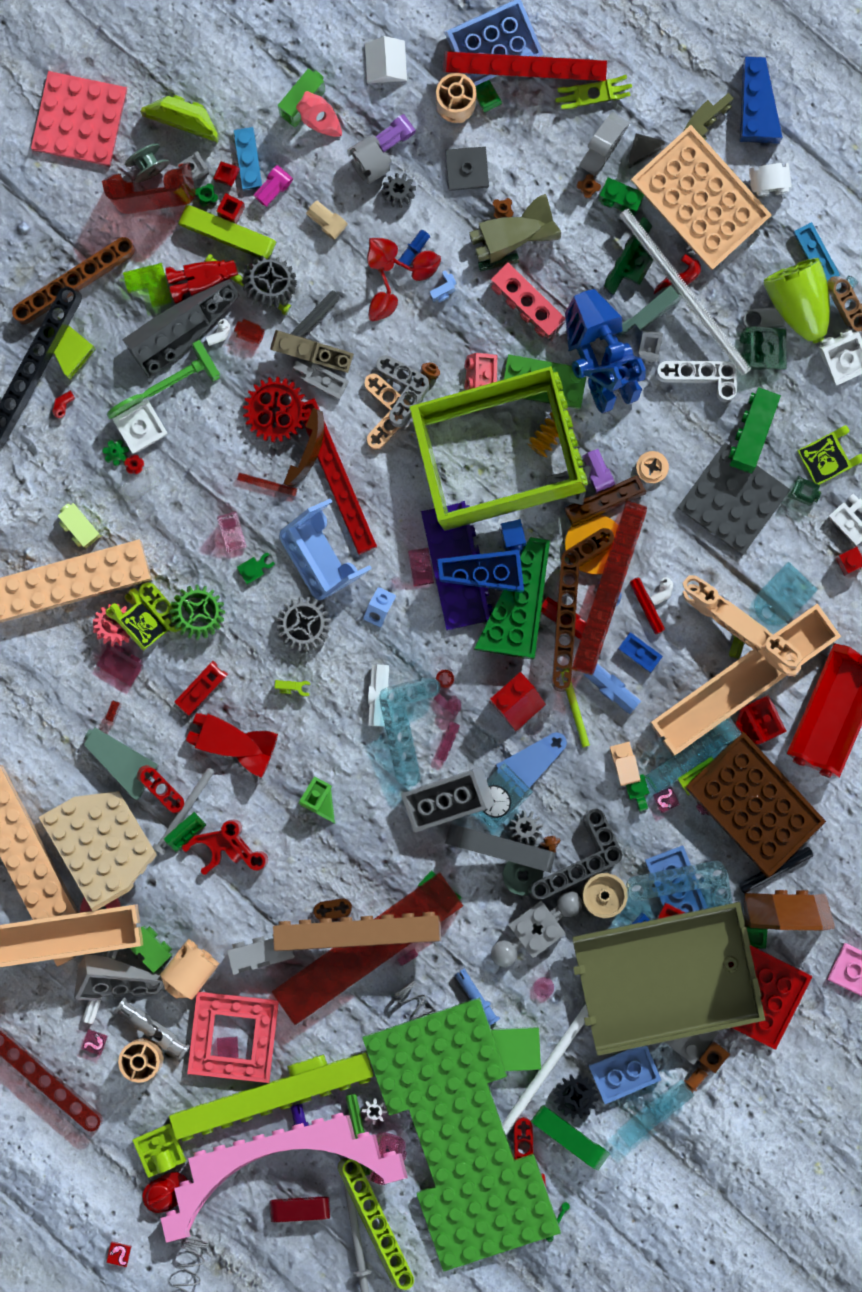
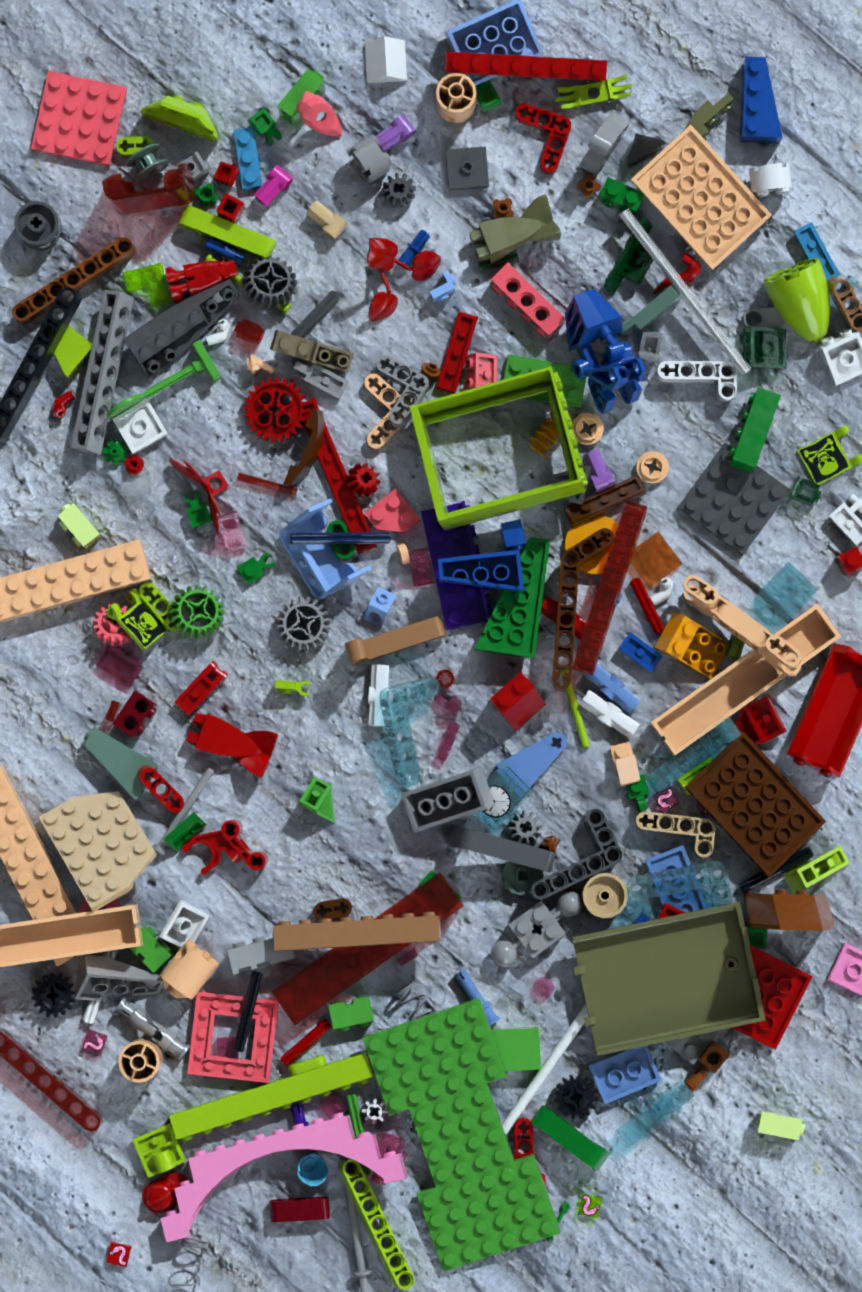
none -> dark grey wheel [14,201,62,251]
none -> black gear [31,973,76,1018]
none -> light grey brick [70,290,134,455]
none -> dark red brick [112,690,157,738]
none -> lime beam [116,136,154,157]
none -> white slope [159,900,209,947]
none -> red piece [169,459,229,535]
none -> green plate [184,490,212,529]
none -> blue axle [205,238,245,265]
none -> black axle [233,971,263,1052]
none -> green plate [247,108,282,147]
none -> light nougat plate [247,354,275,375]
none -> red axle [281,1019,332,1066]
none -> dark blue axle [290,532,391,545]
none -> medium azure hair [296,1153,329,1187]
none -> clear pink tile [319,1092,348,1120]
none -> green plate [327,520,355,560]
none -> bright green brick [328,996,374,1032]
none -> medium nougat beam [344,616,446,666]
none -> red gear [345,463,381,498]
none -> coral plate [364,488,421,533]
none -> light nougat tile [396,543,410,565]
none -> red tile [436,312,478,394]
none -> red beam [515,103,572,174]
none -> light nougat gear [571,413,604,446]
none -> clear neon green tile [578,1193,603,1219]
none -> white piece [579,690,640,739]
none -> clear orange tile [625,531,682,588]
none -> tan beam [634,811,716,858]
none -> light orange slope [654,612,730,679]
none -> yellowish green brick [756,1110,805,1141]
none -> lime slope [784,845,850,893]

